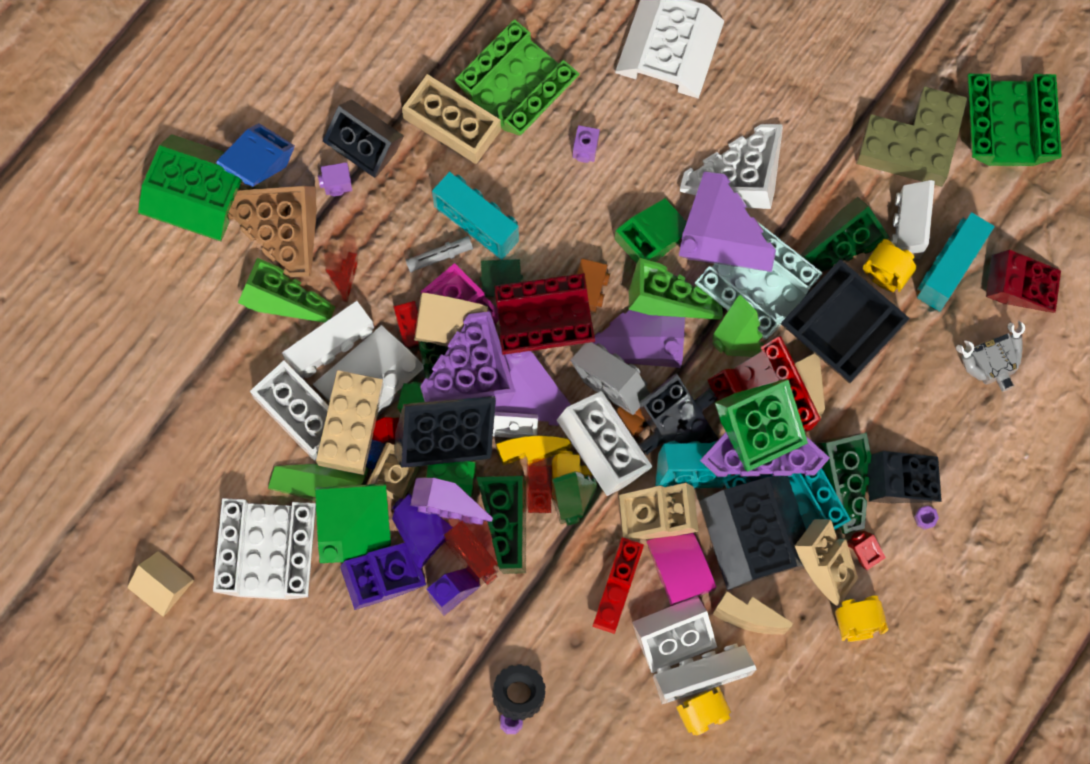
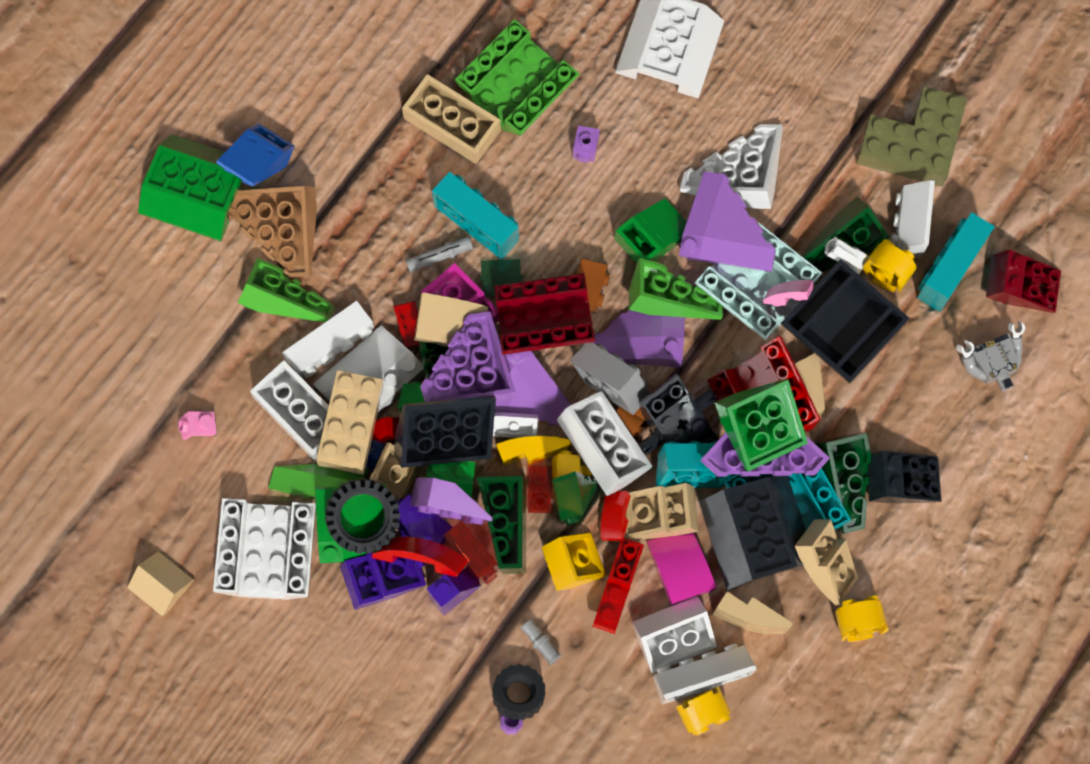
medium lavender brick [318,162,353,196] -> none
black slope [323,99,404,178] -> none
clear red slope [325,252,359,302] -> none
bright green wedge [712,295,764,357] -> none
bracket [847,531,886,570] -> none
medium lavender tile [914,505,939,530] -> none
green slope [967,73,1062,166] -> none
none -> bright pink bracket [178,411,216,439]
none -> black tyre [325,478,400,554]
none -> red slope [372,537,467,577]
none -> light grey pin [521,619,562,665]
none -> yellow slope [541,533,606,591]
none -> red slope [601,491,631,541]
none -> bright pink slope [763,280,813,306]
none -> white piece [824,237,870,274]

